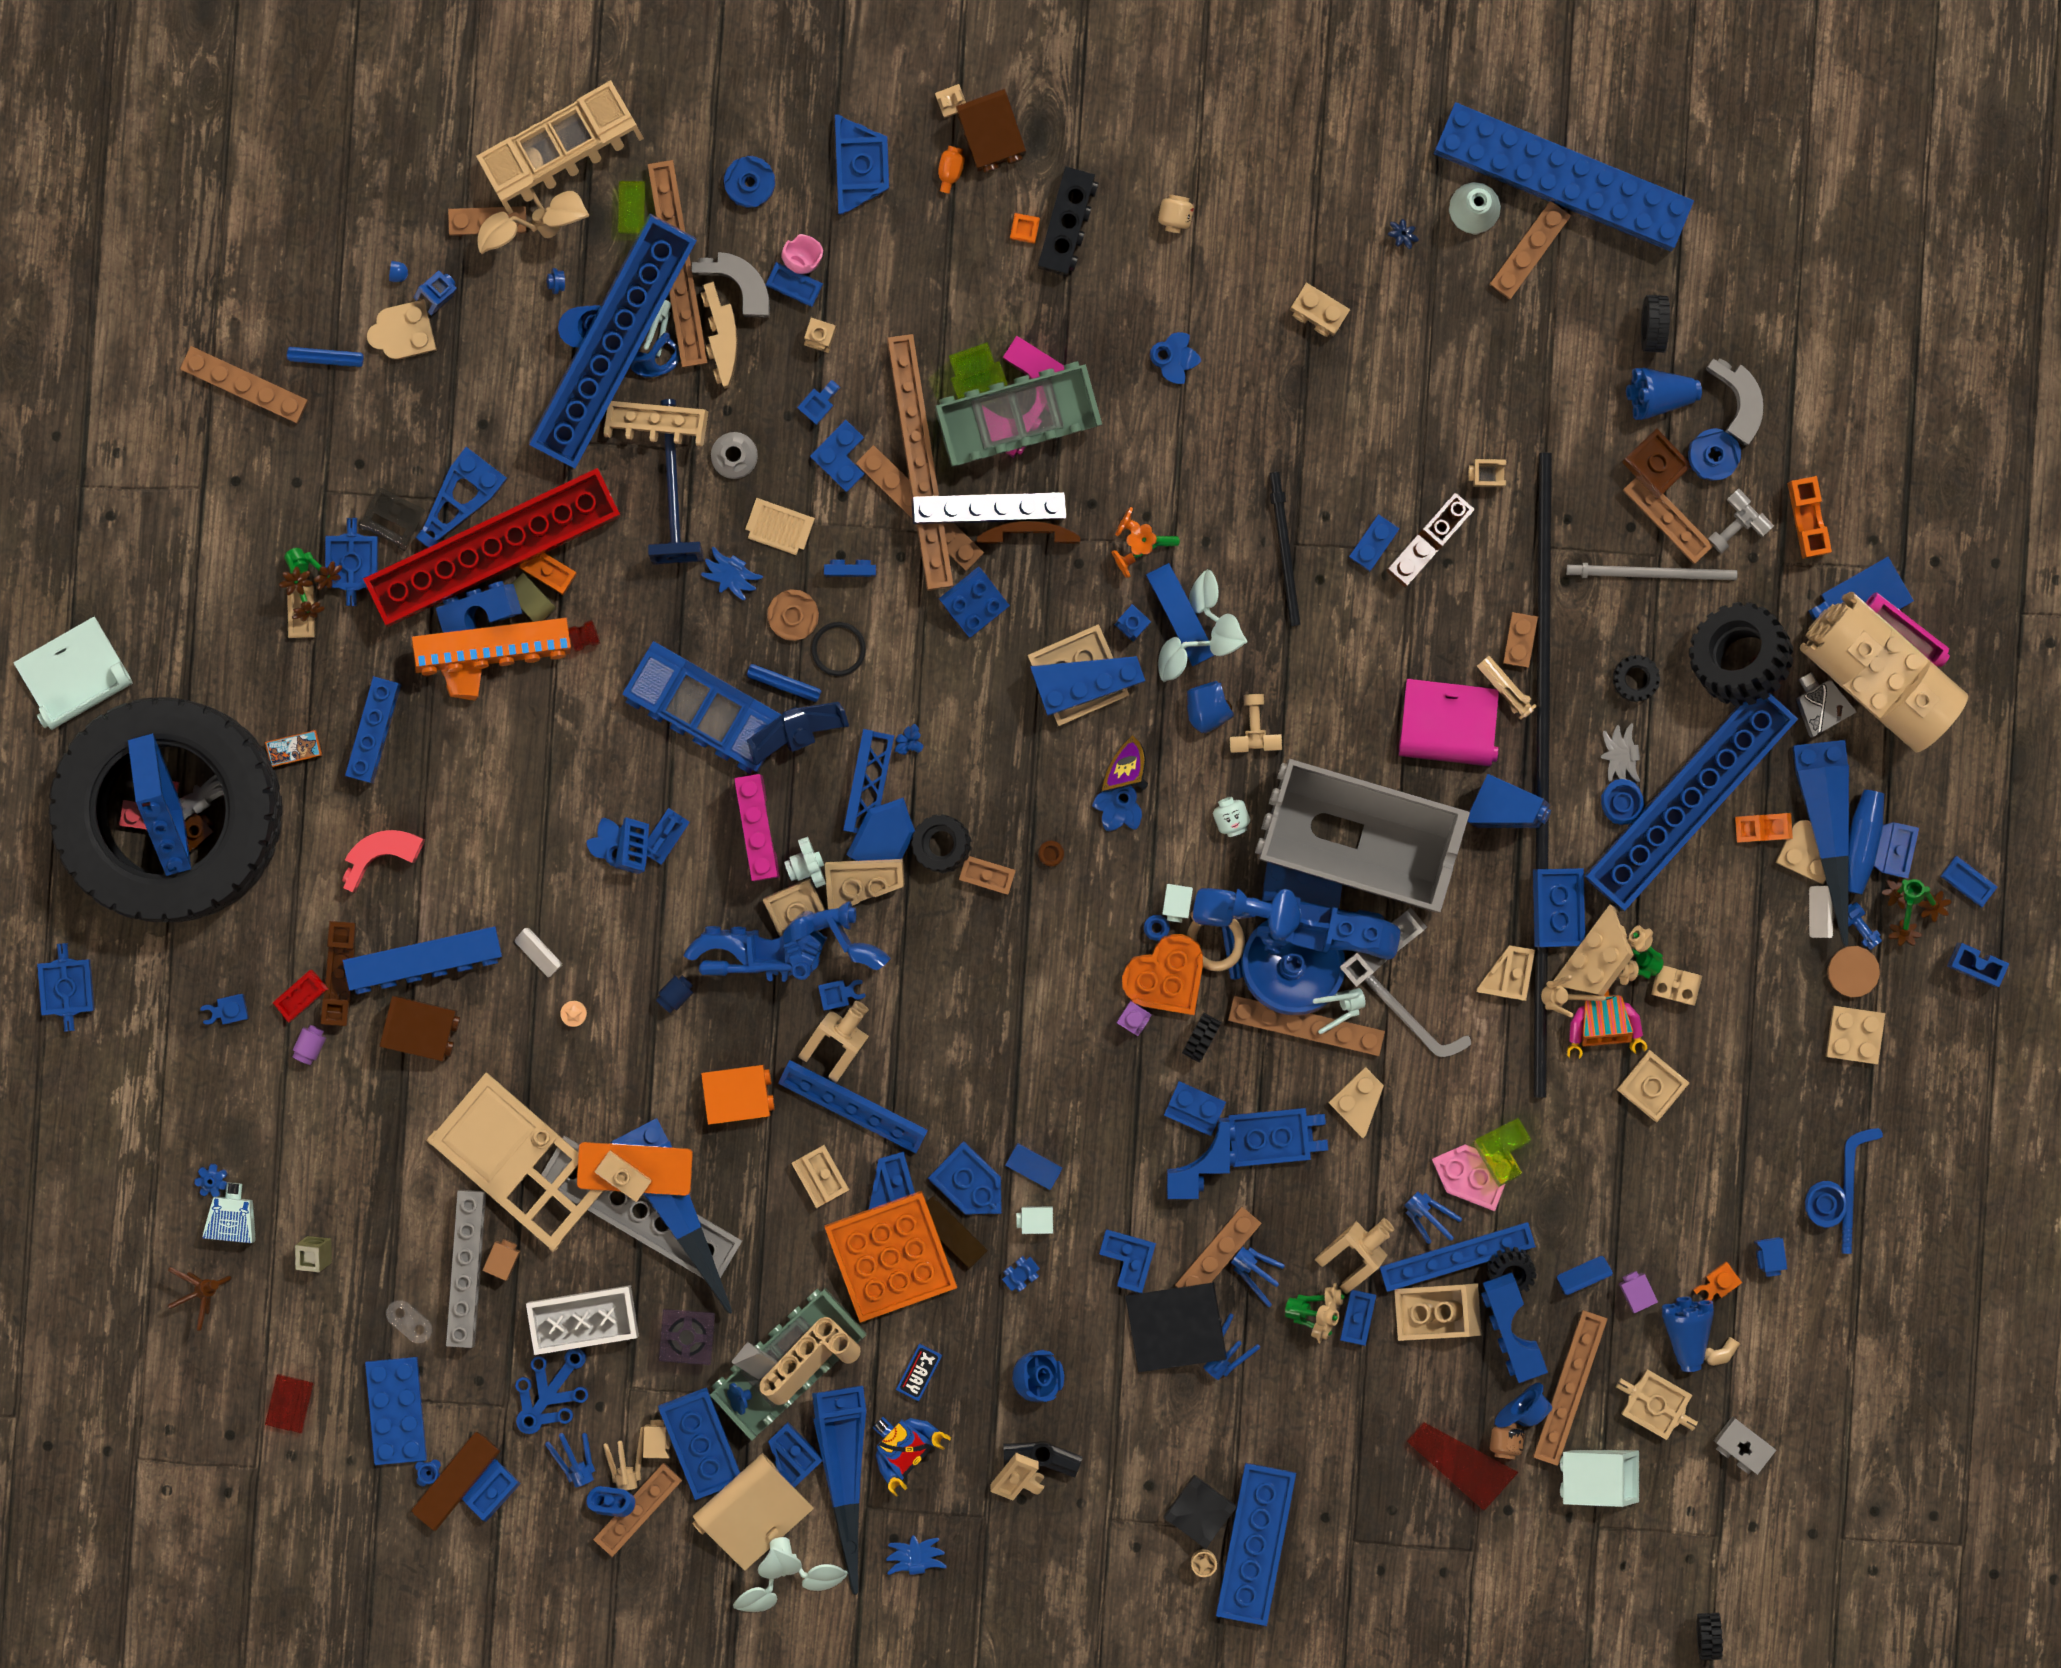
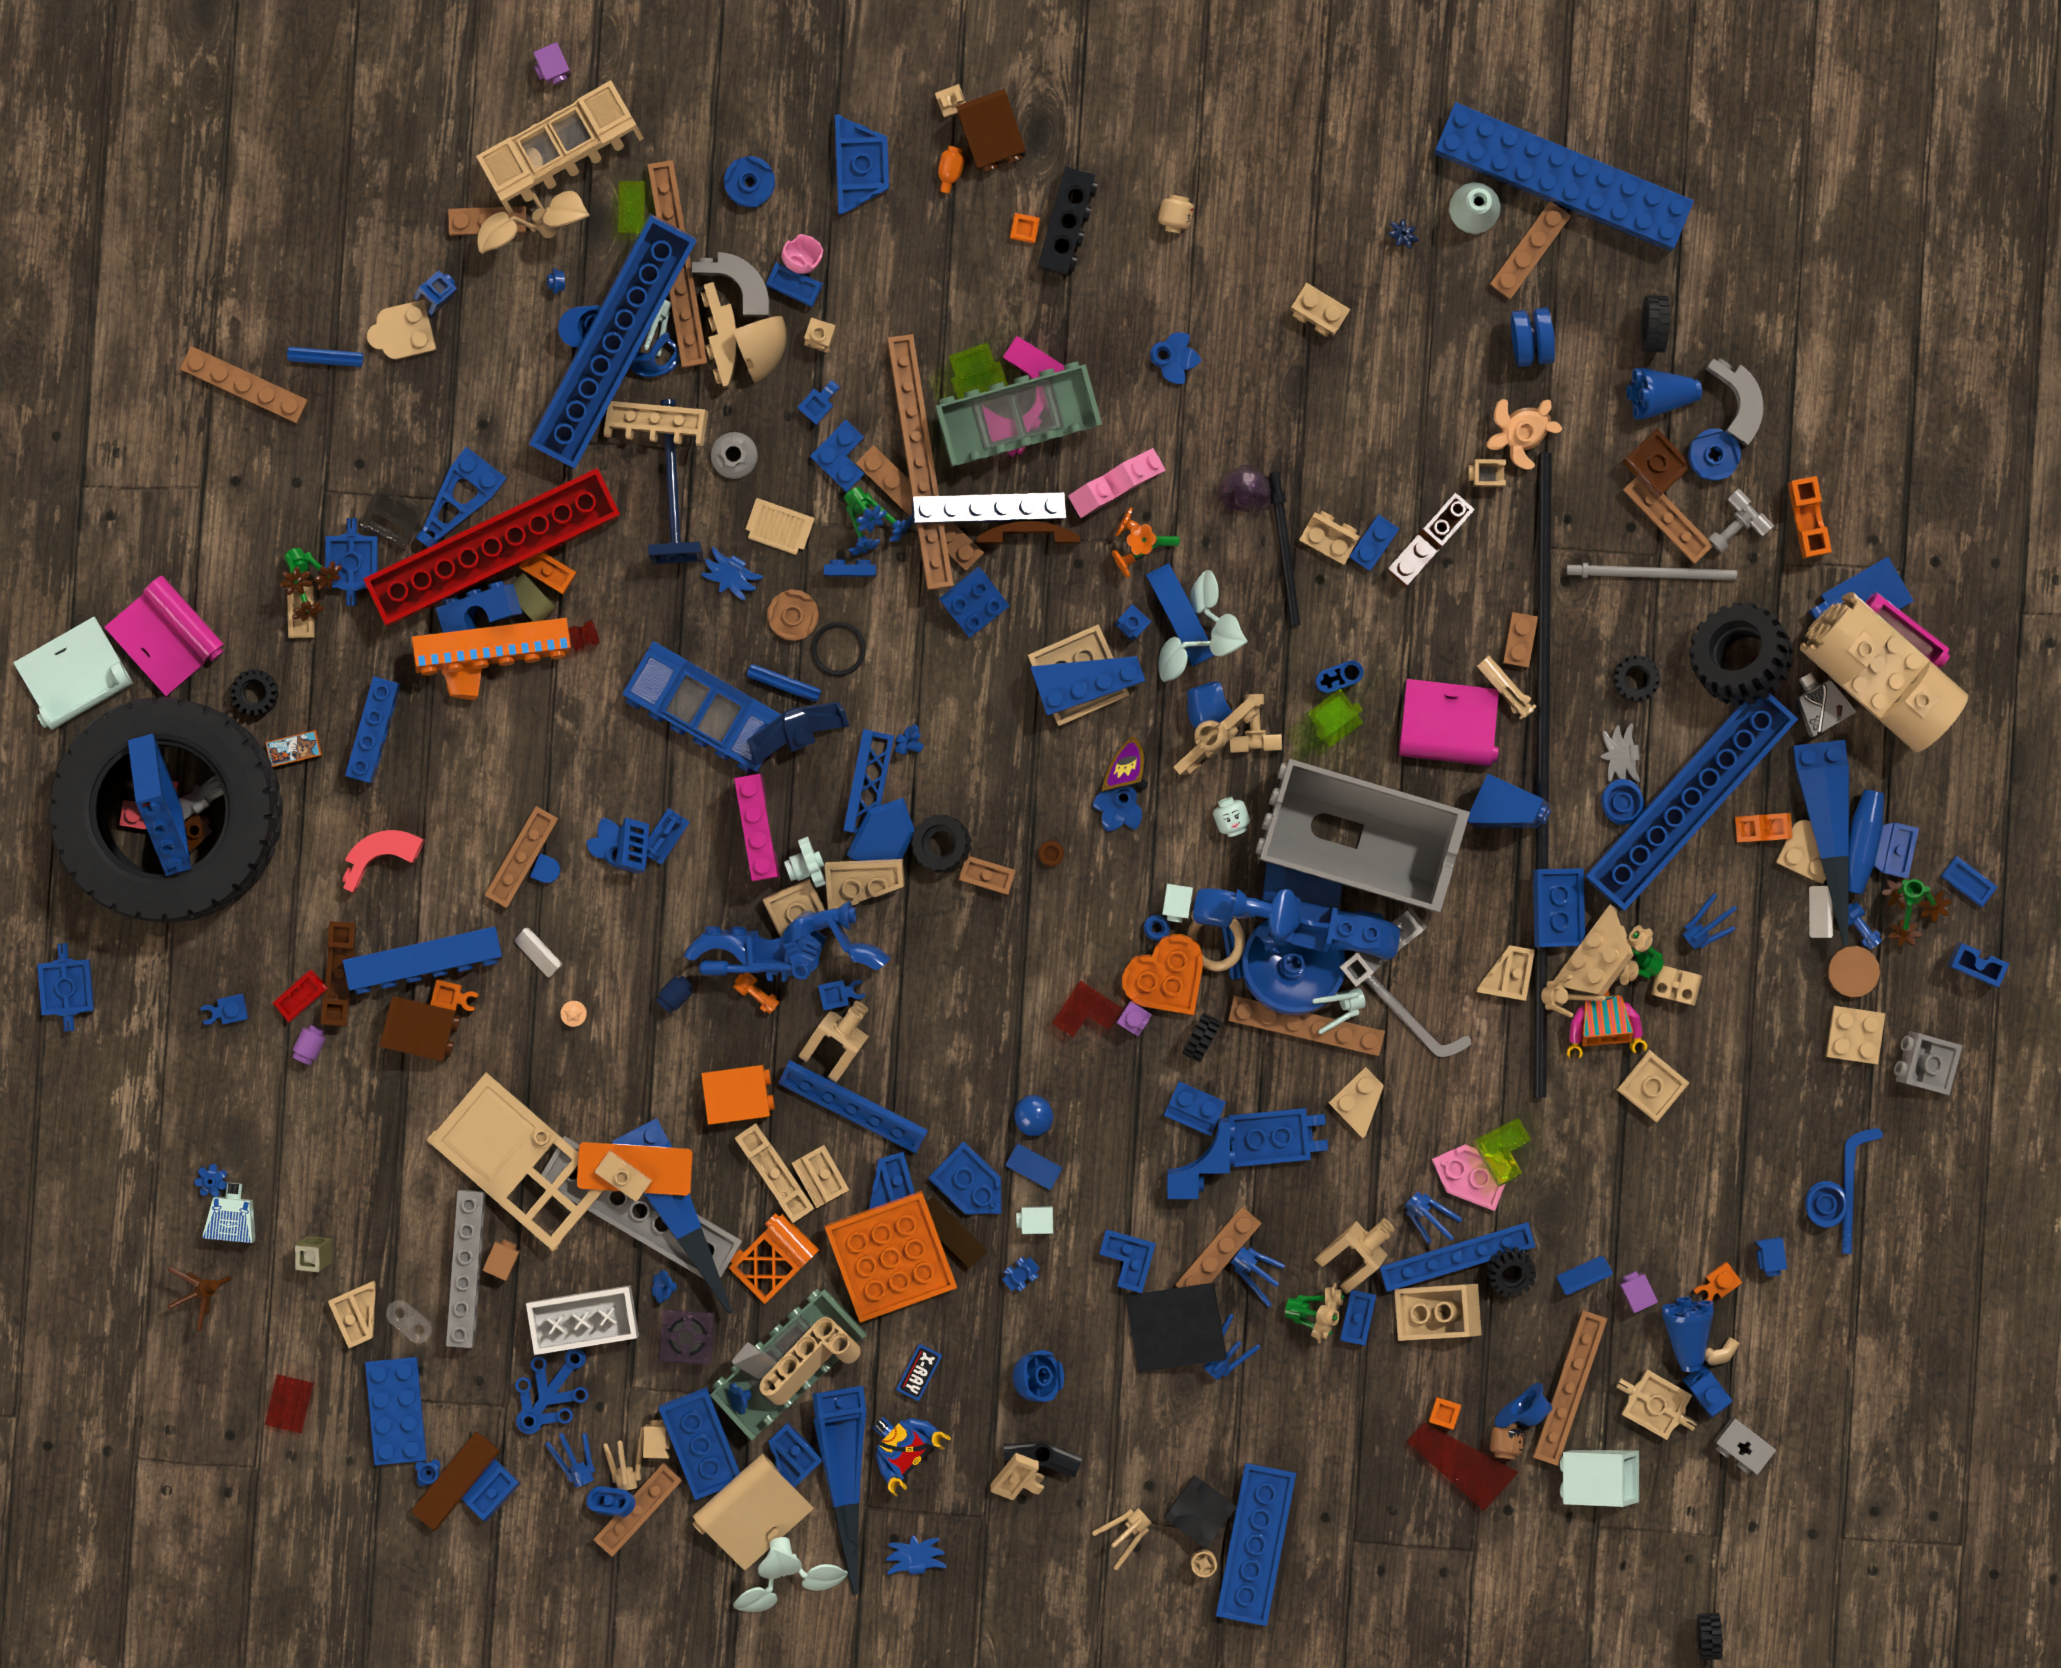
blue hinge [389,261,408,282] -> none
blue arch [1481,1273,1548,1383] -> none
none -> dark pink door [104,575,224,697]
none -> black tyre [230,669,279,716]
none -> tan wing [328,1280,376,1348]
none -> orange plate [430,979,479,1011]
none -> medium nougat plate [485,806,559,908]
none -> blue tile [530,853,561,883]
none -> medium lavender brick [533,42,571,85]
none -> blue plant [652,1270,677,1303]
none -> orange piece [729,1213,819,1304]
none -> tan brick [732,316,786,384]
none -> orange bar [733,973,780,1014]
none -> tan slope [735,1123,814,1223]
none -> plant [844,487,913,555]
none -> blue hair [1014,1095,1053,1136]
none -> clear red plate [1052,980,1123,1038]
none -> bright pink arch [1068,448,1166,518]
none -> tan plant [1092,1508,1152,1570]
none -> tan plate [1174,698,1260,775]
none -> cylinder [1219,465,1271,512]
none -> tan bracket [1299,511,1360,565]
none -> clear neon green plate [1305,688,1364,748]
none -> blue beam [1315,660,1364,694]
none -> orange plate [1428,1397,1461,1430]
none -> light nougat animal [1487,399,1562,470]
none -> blue wheel [1510,307,1555,368]
none -> blue plant [1682,893,1737,950]
none -> blue torso [1682,1364,1733,1419]
none -> light grey plate [1894,1031,1963,1095]

